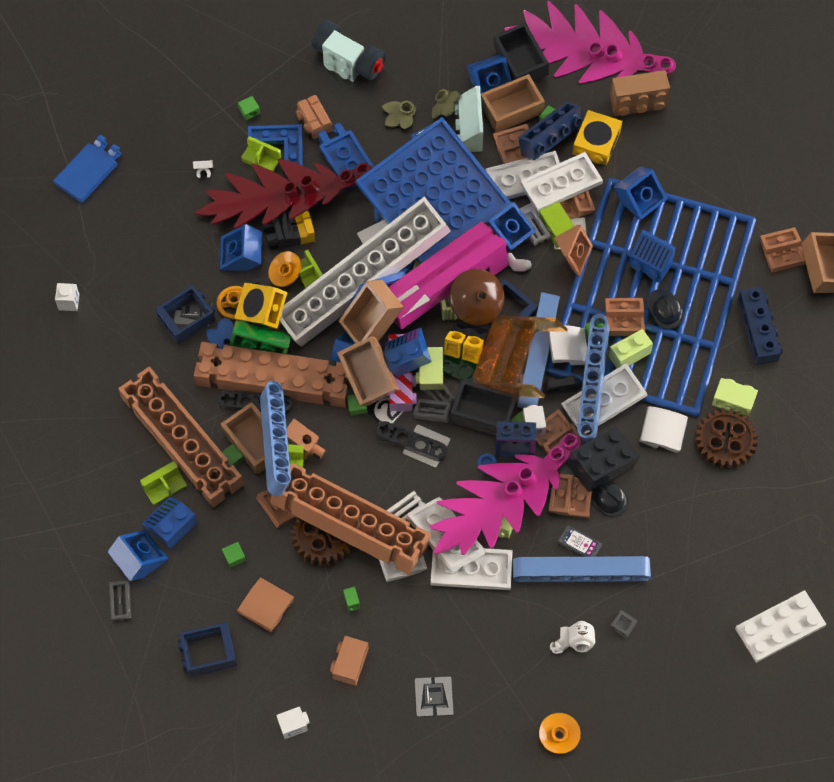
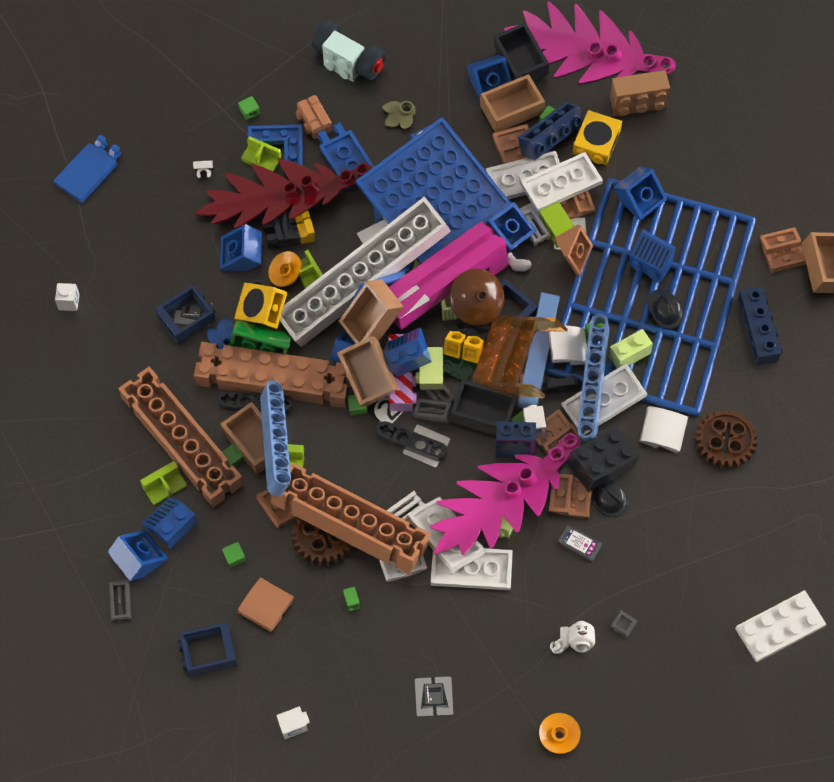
light orange piece [216,286,243,320] -> none
nougat torso [287,419,326,460] -> none
nougat brick [330,636,369,686] -> none
olive plate [432,89,460,119] -> none
light aqua slope [455,86,483,152] -> none
blue tile [477,453,497,474] -> none
medium blue beam [513,556,651,582] -> none
nougat slope [605,298,645,336] -> none
yellowish green brick [712,378,758,418] -> none

